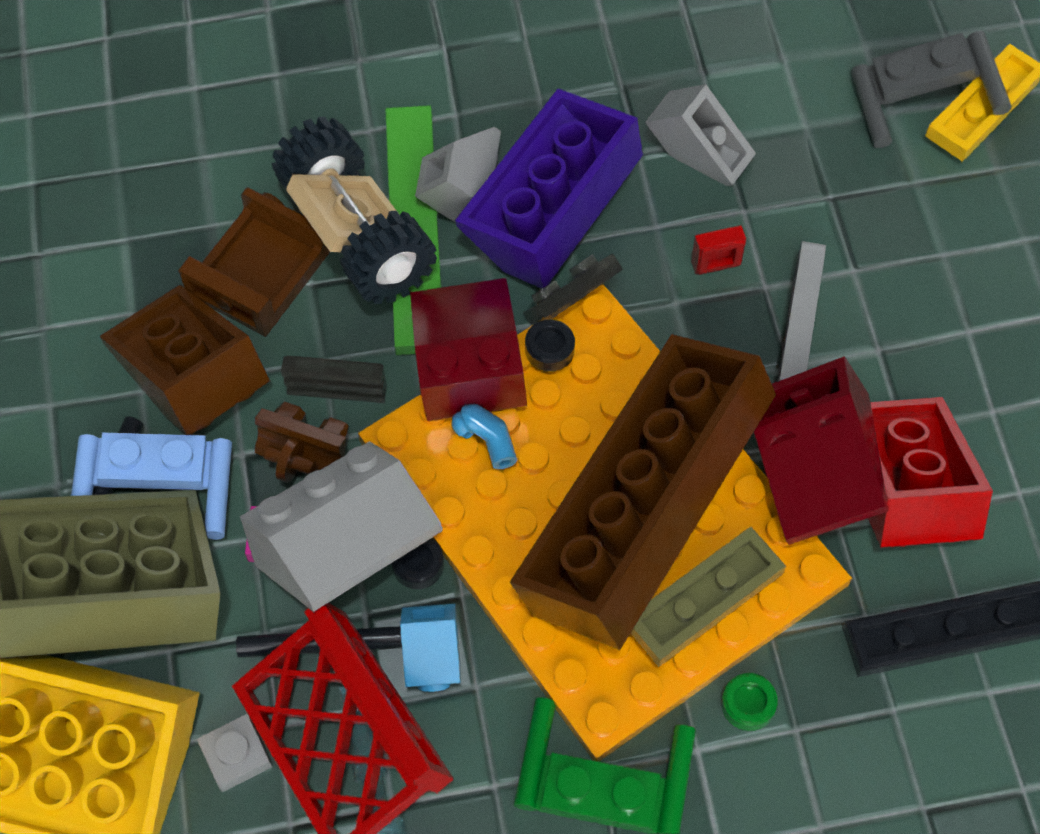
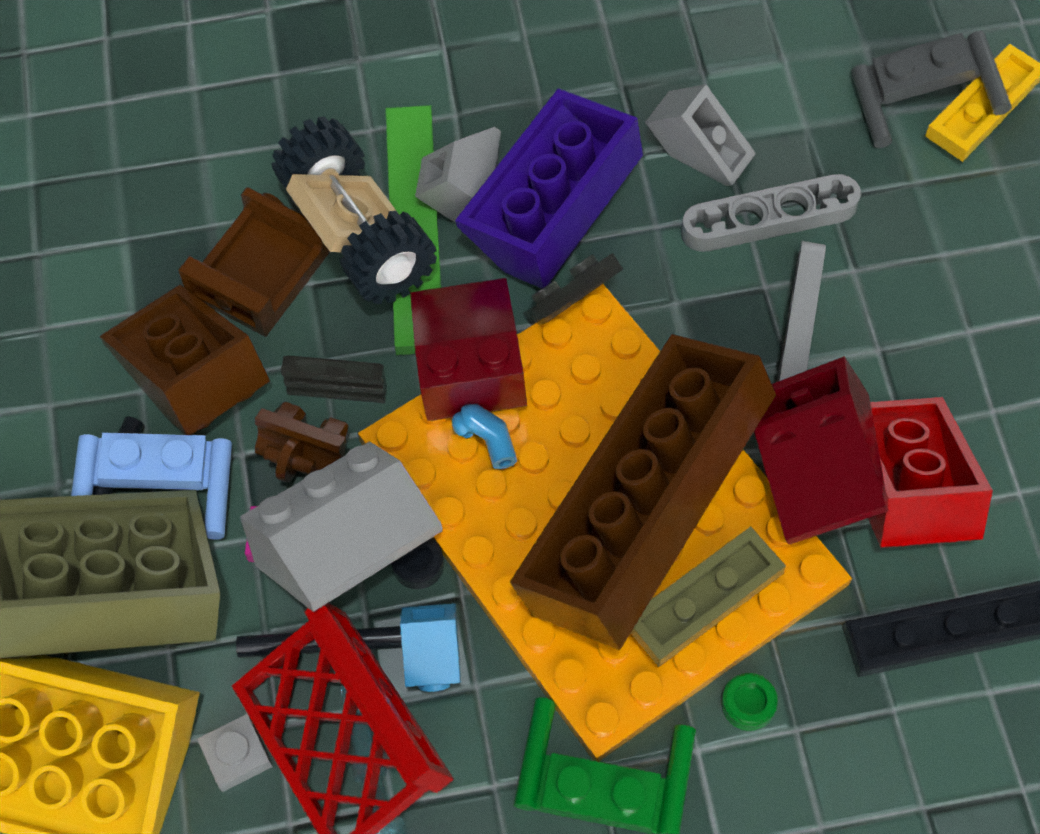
black tile [525,319,575,371] -> none
red tile [691,225,746,275] -> none
none -> light grey beam [681,174,861,252]

